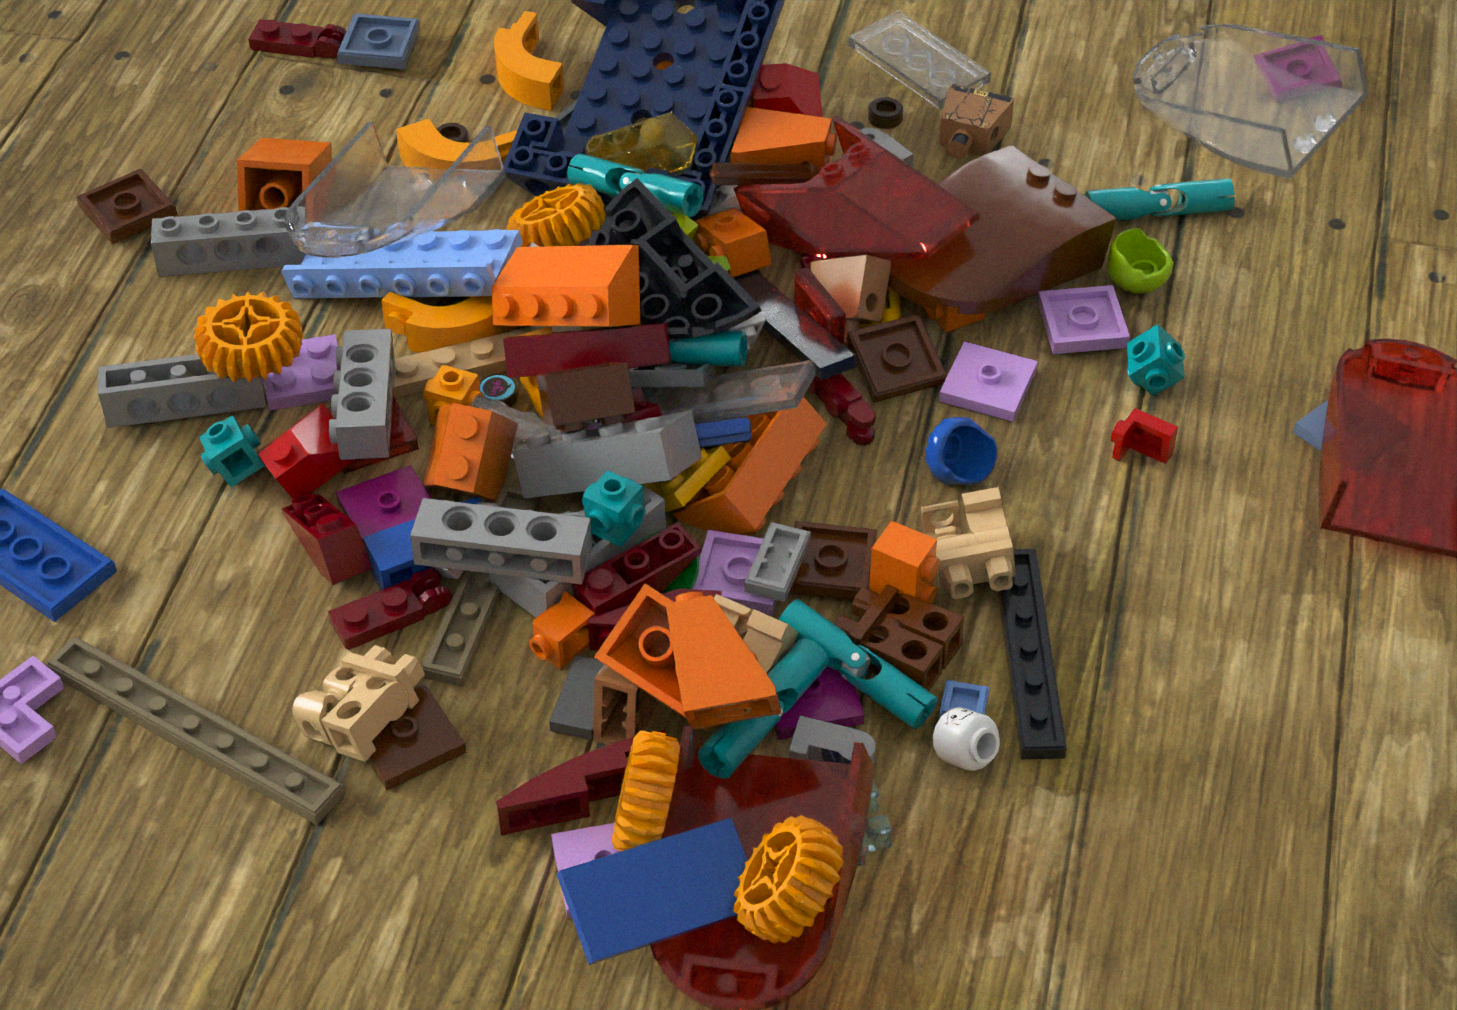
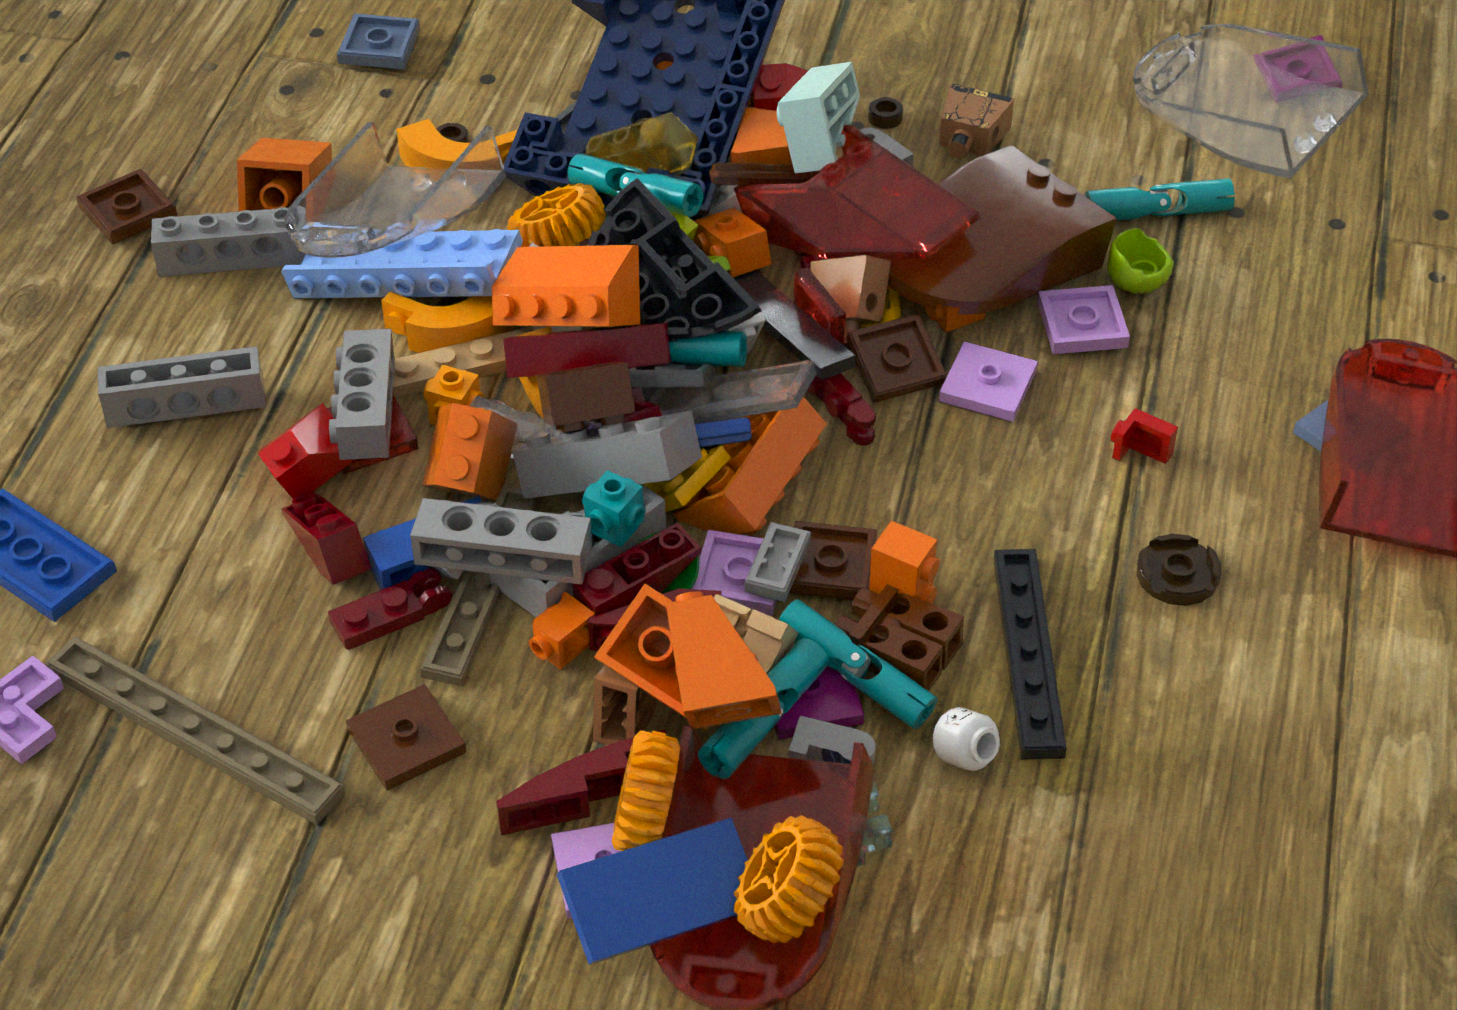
light orange gear [194,291,303,384] -> none
teal brick [199,415,265,488] -> none
dark red hinge [248,19,346,59] -> none
lavender plate [264,334,338,411] -> none
tan hips [292,645,425,762] -> none
magenta plate [336,465,431,545] -> none
dark brown tile [479,374,518,411] -> none
light orange arch [494,11,564,111] -> none
dark grey tile [549,655,604,740] -> none
clear tile [848,10,991,110] -> none
tan hips [921,487,1016,599] -> none
blue hair [925,417,998,485] -> none
medium blue tile [939,680,989,719] -> none
teal brick [1127,324,1185,396] -> none
none -> light aqua wedge [777,62,860,173]
none -> dark brown tile [1136,534,1221,606]

